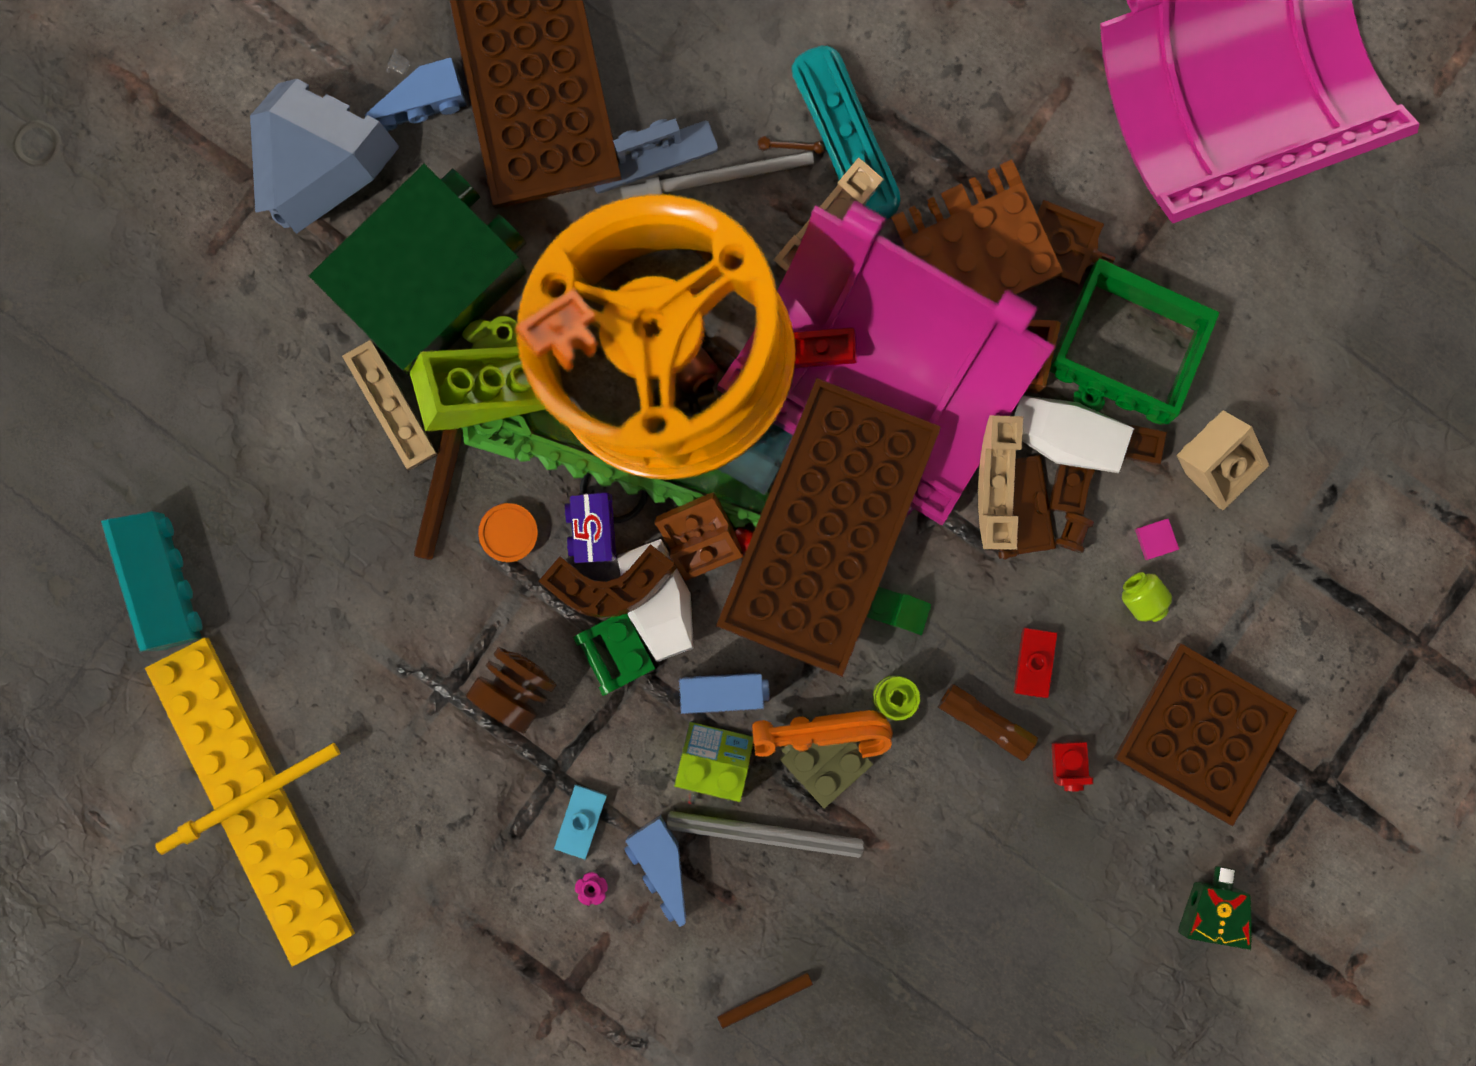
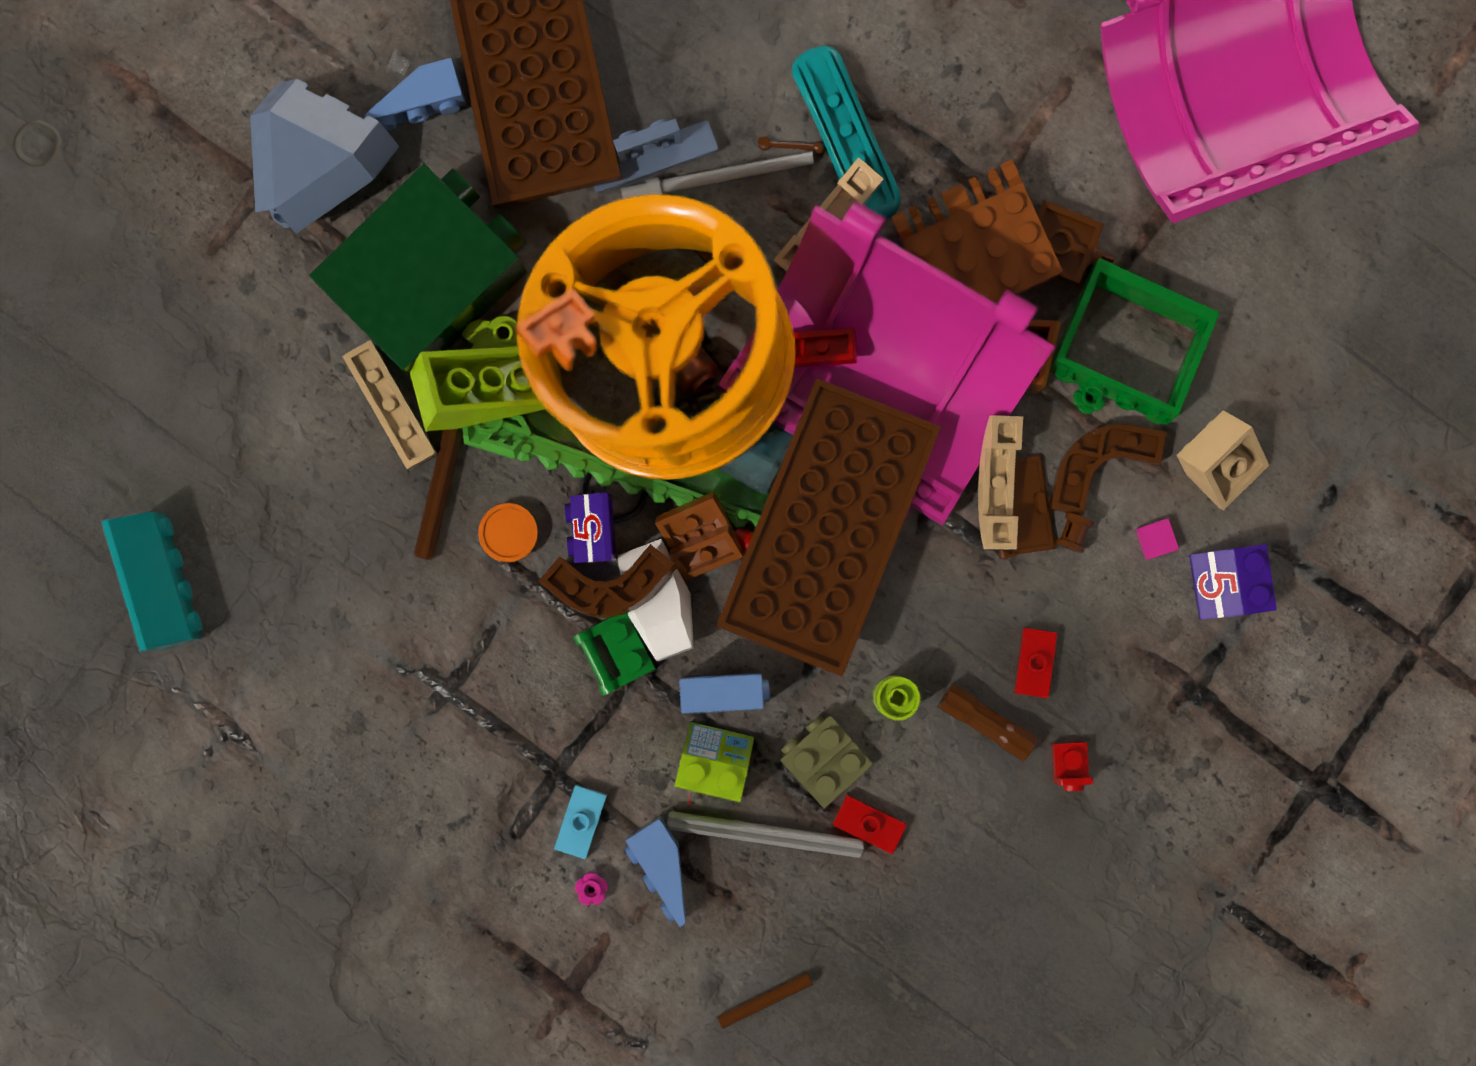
yellow plate [145,637,355,967] -> none
yellow bar [155,743,340,855] -> none
reddish brown wheel [466,647,557,734] -> none
orange piece [752,710,893,758] -> none
green slope [866,586,932,635] -> none
white piece [1014,395,1134,473] -> none
reddish brown plate [1114,644,1297,826] -> none
lime head [1122,572,1172,622] -> none
dark green torso [1178,866,1252,950] -> none
none -> red plate [832,794,907,855]
none -> dark purple slope [1189,544,1277,620]

